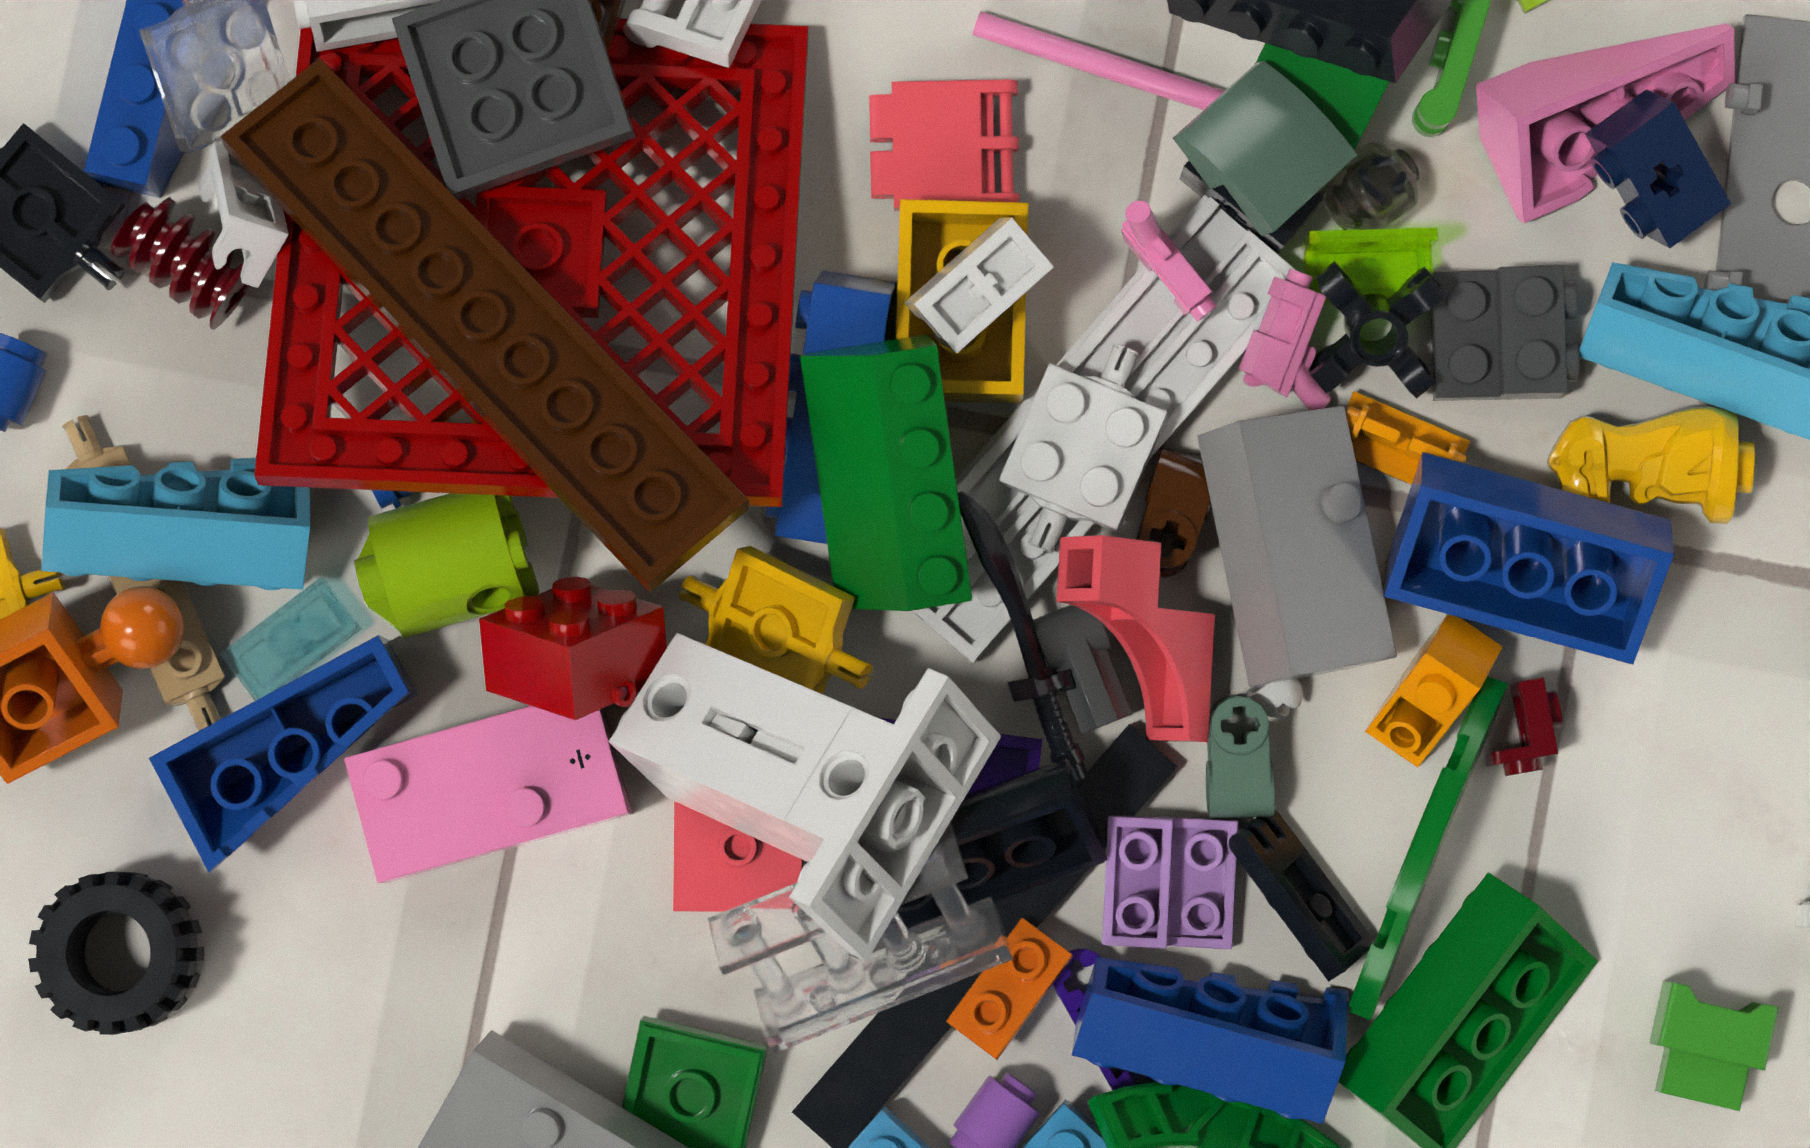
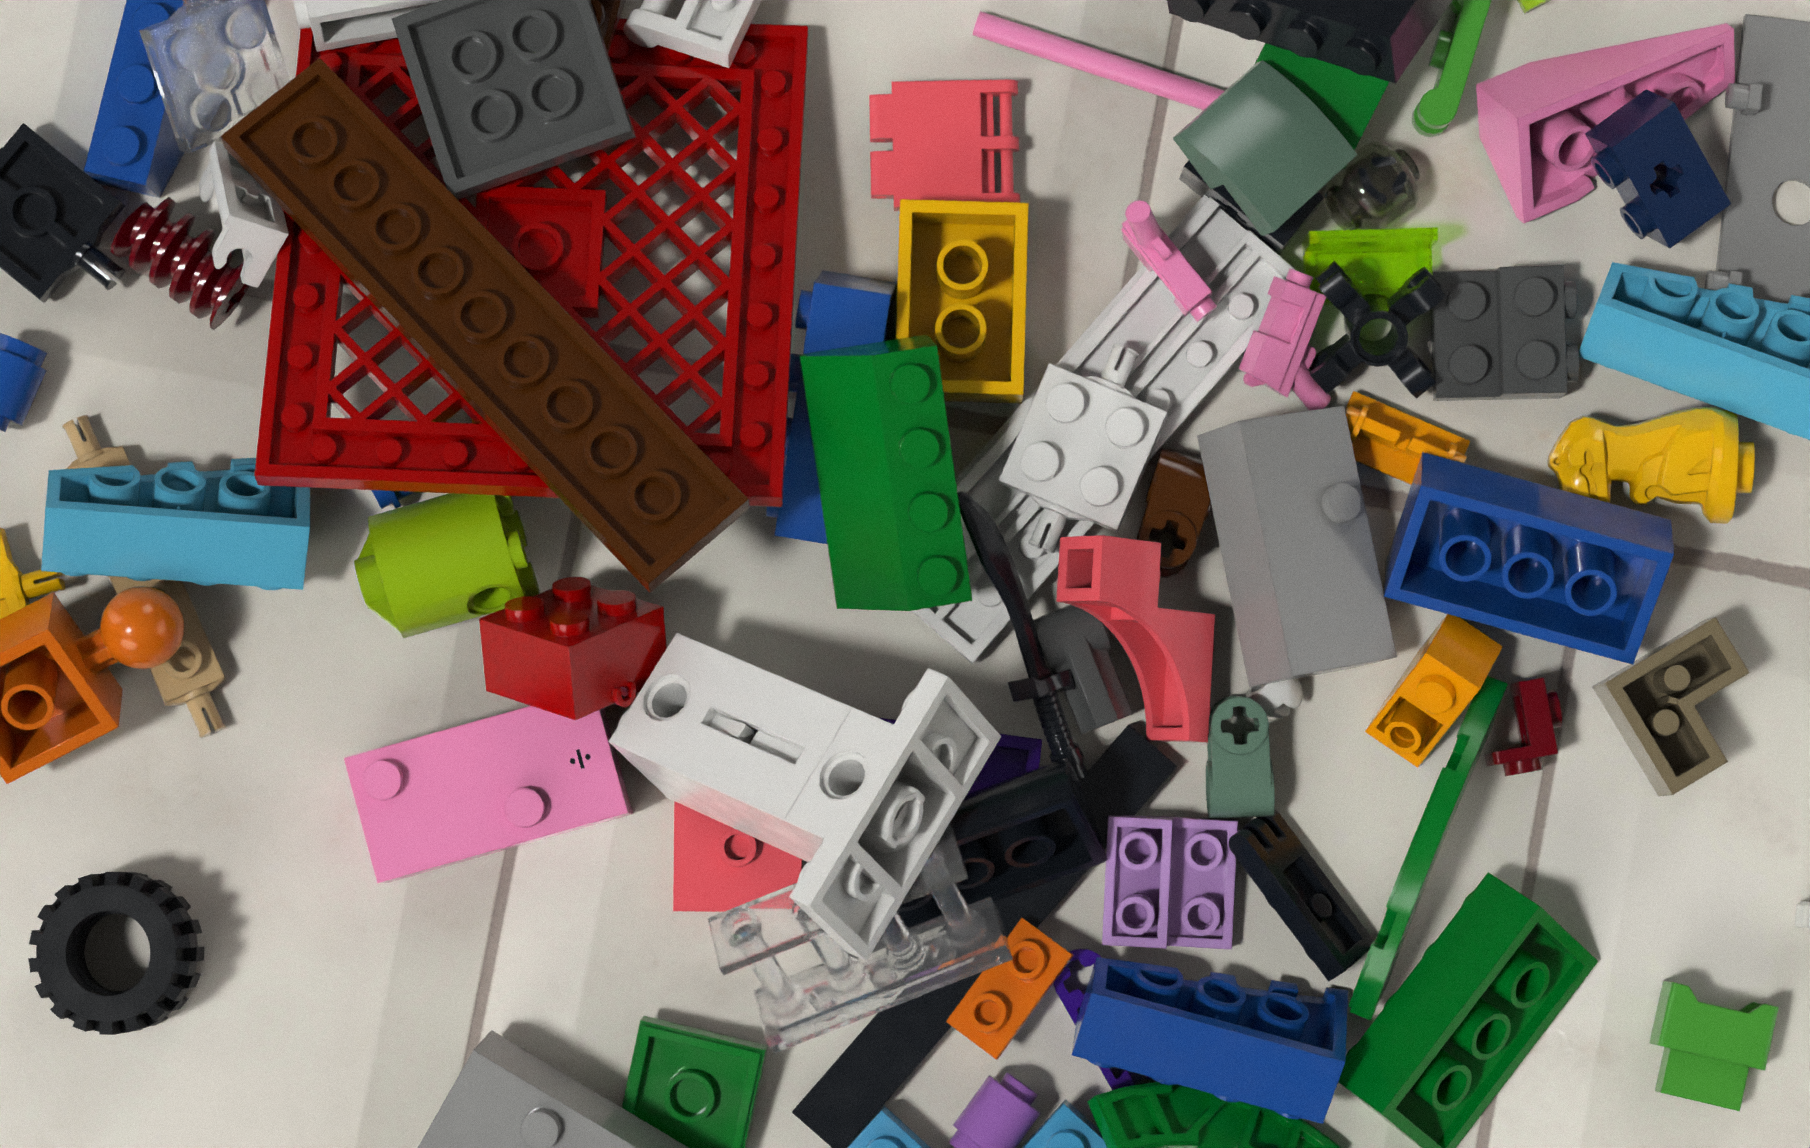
blue wedge [149,635,418,873] -> none
clear light blue plate [220,577,362,701] -> none
yellow plate [679,546,873,694] -> none
white hinge [904,218,1054,354] -> none
none -> dark tan brick [1592,617,1750,796]

